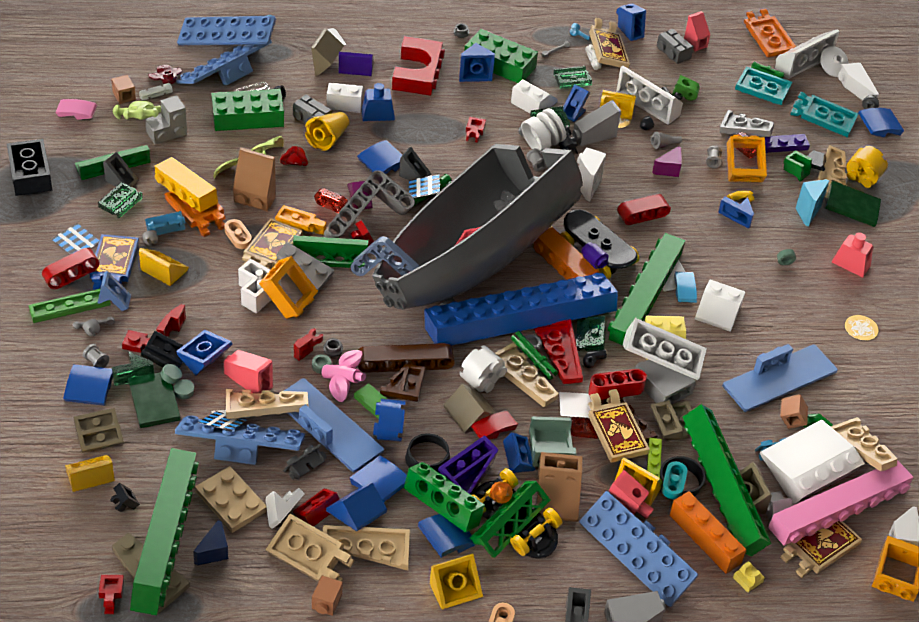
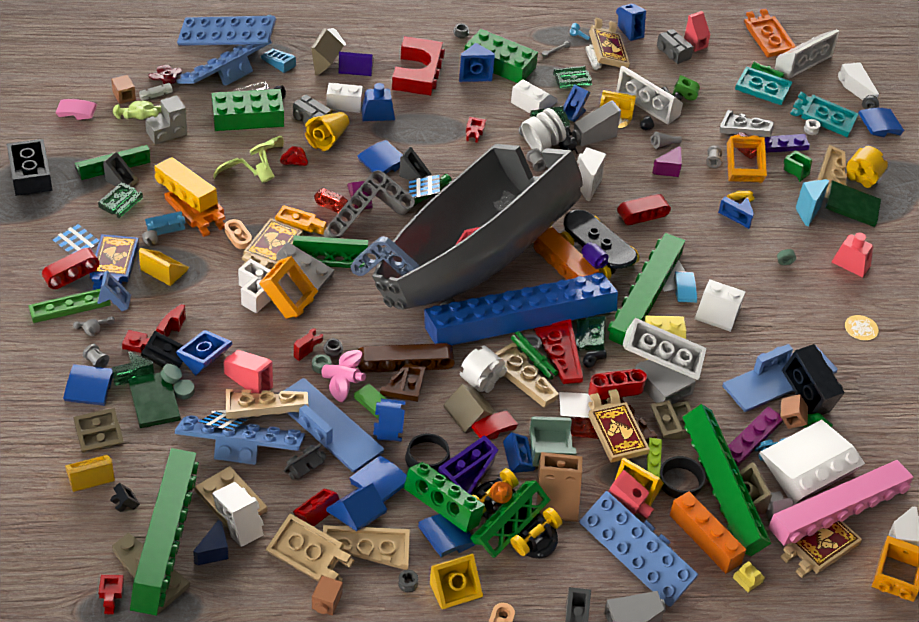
medium nougat slope [233,147,276,211] -> none
white slope [266,488,305,529] -> none
red tile [351,220,374,246] -> none
teal plate [662,461,687,499] -> none
tile [807,150,826,171] -> none
white dish [820,46,849,77] -> none
tan wing [831,417,898,472] -> none
none -> white brick [212,482,264,547]
none -> dark azure slope [261,48,296,73]
none -> dark grey bush [398,570,418,593]
none -> magenta plate [728,407,783,467]
none -> black brick [782,344,845,415]
none -> white bush [804,119,820,135]

